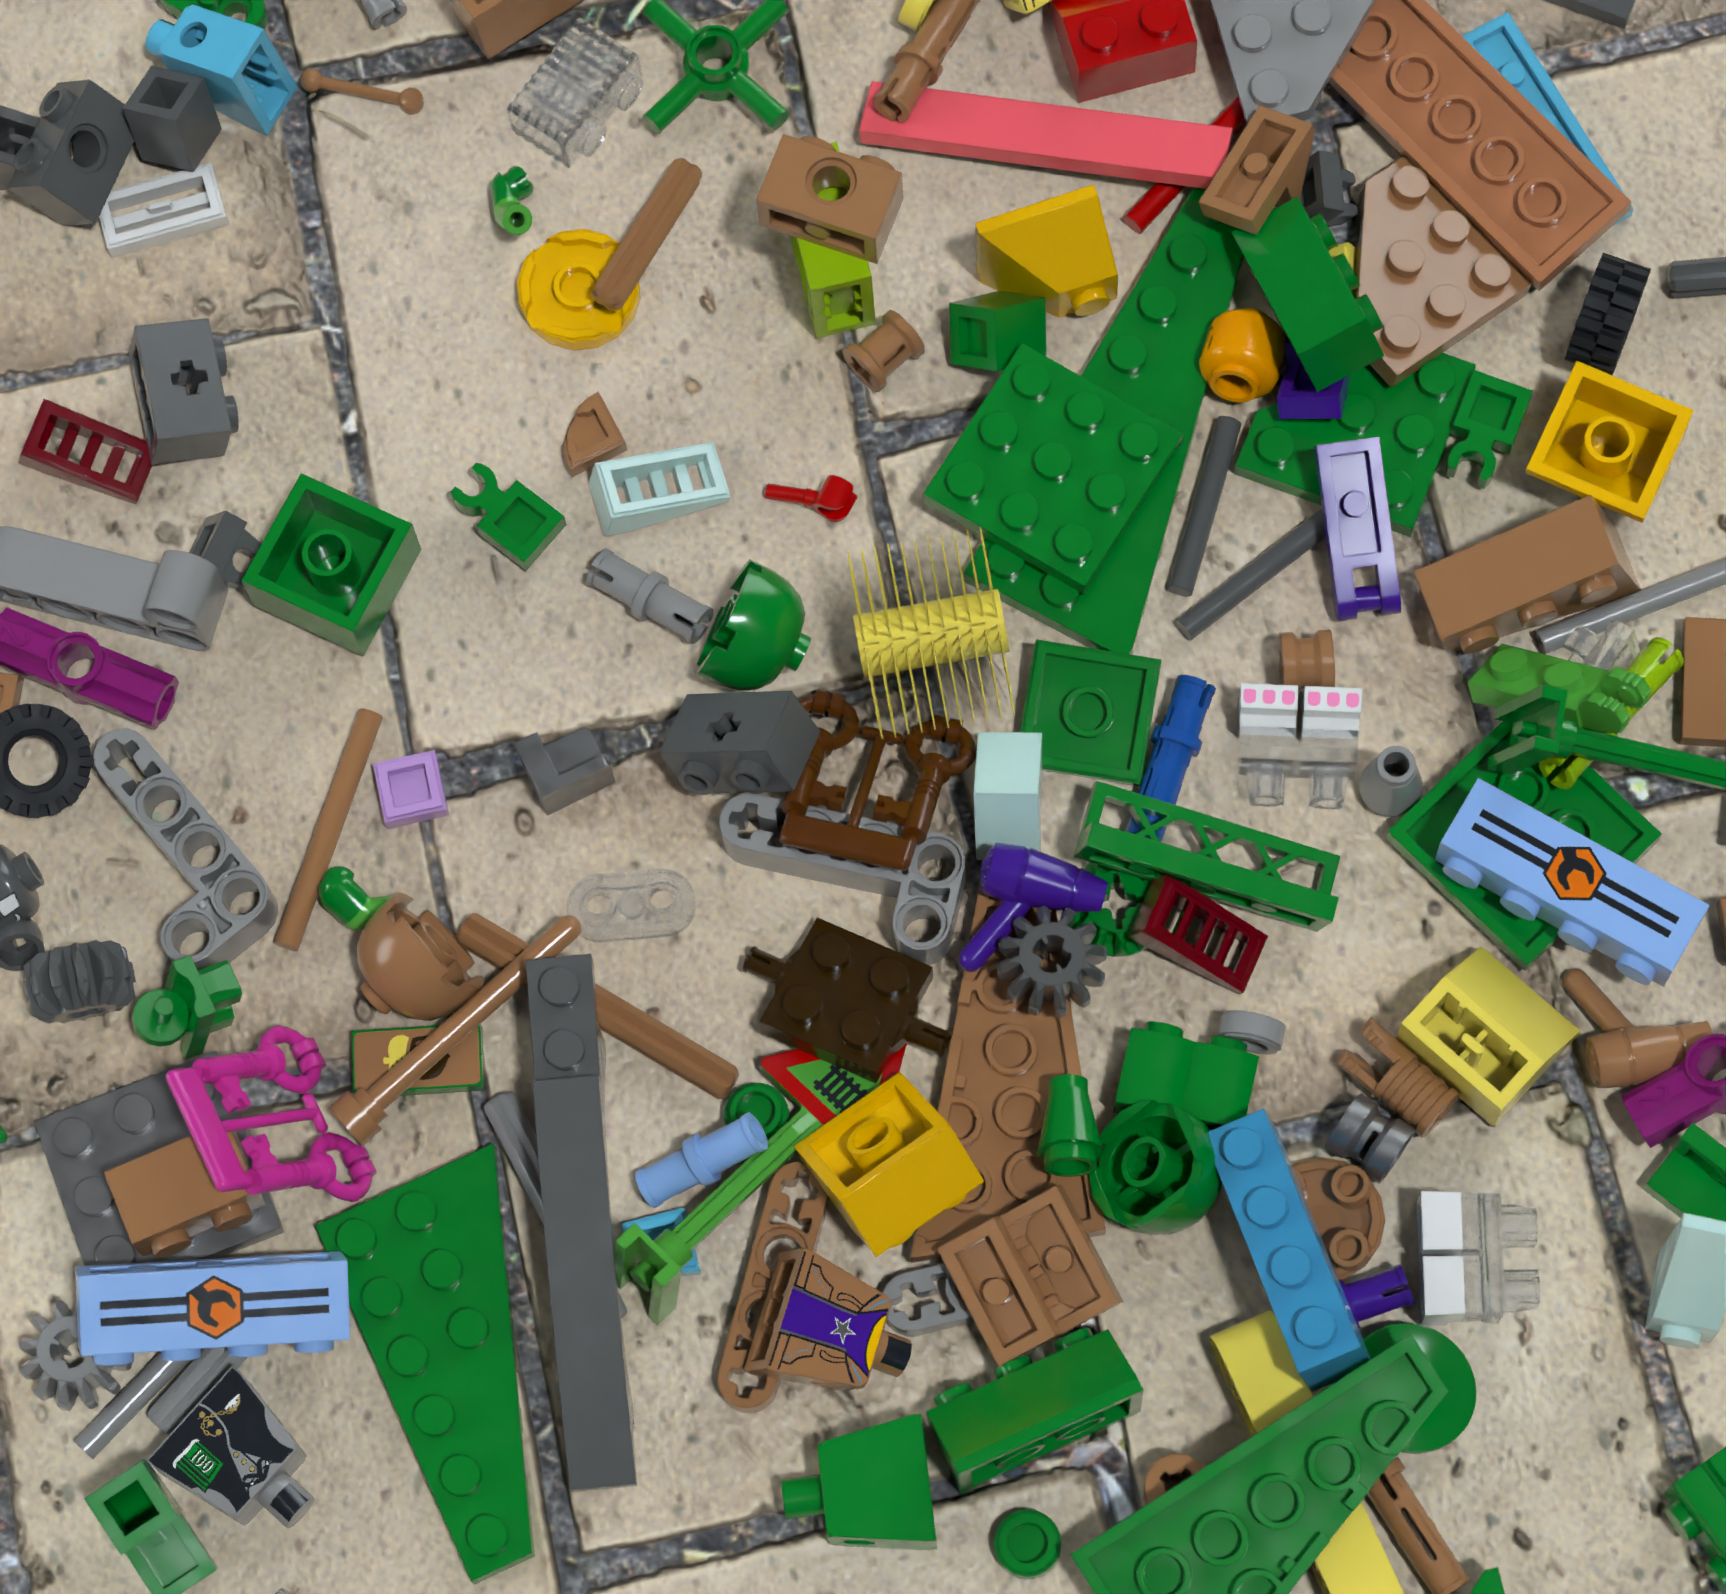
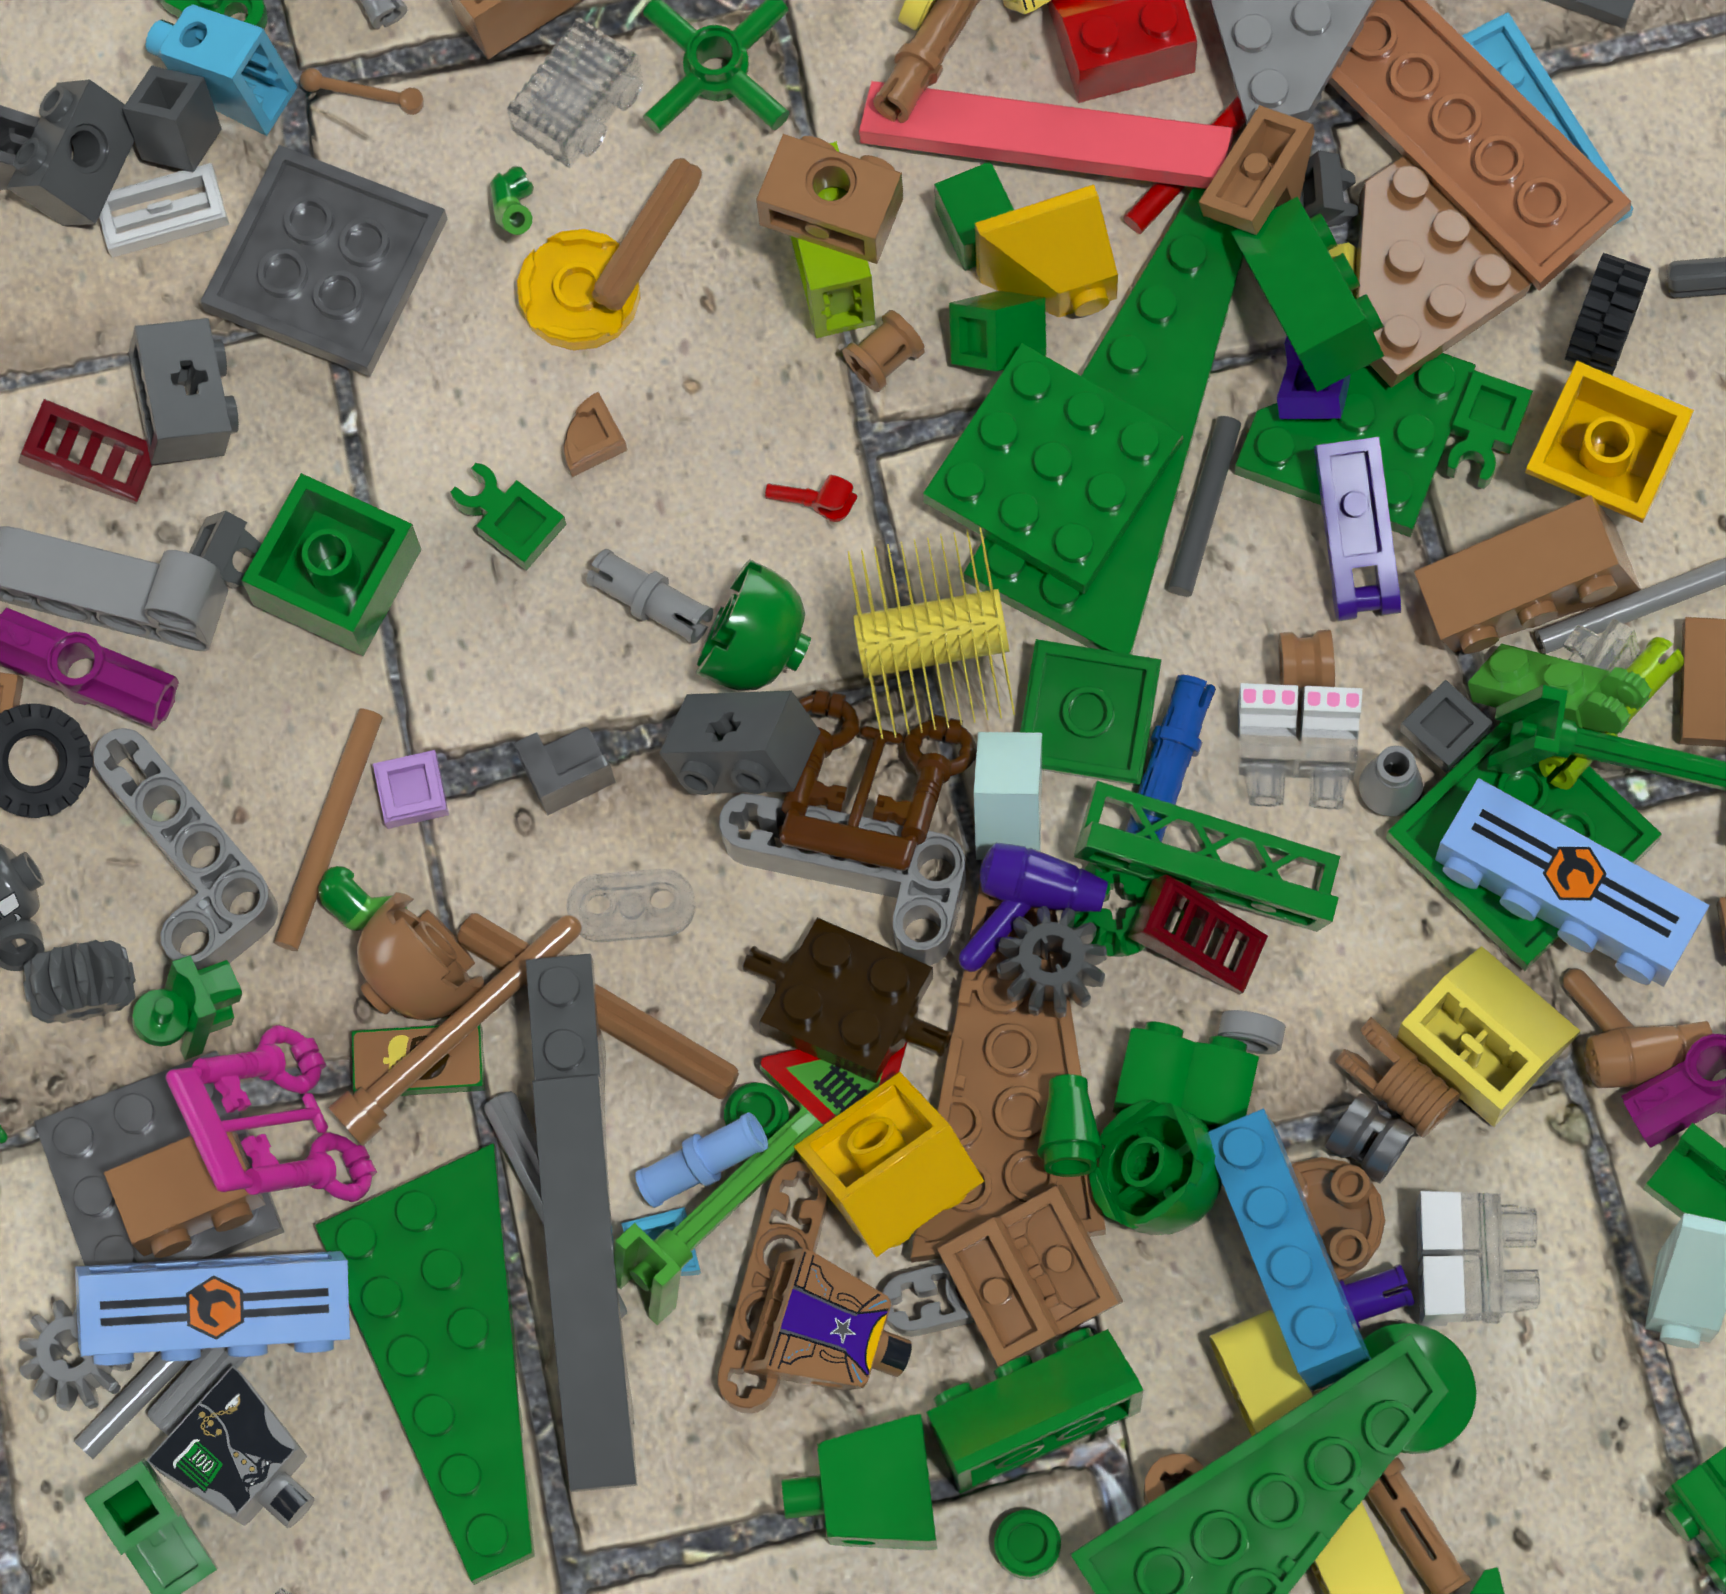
light aqua slope [589,442,731,536] -> none
dark grey bar [1176,509,1326,641] -> none
light orange head [1199,308,1286,403] -> none
none -> flat silver plate [200,145,448,377]
none -> green panel [934,163,1014,271]
none -> dark grey tile [1400,680,1493,773]

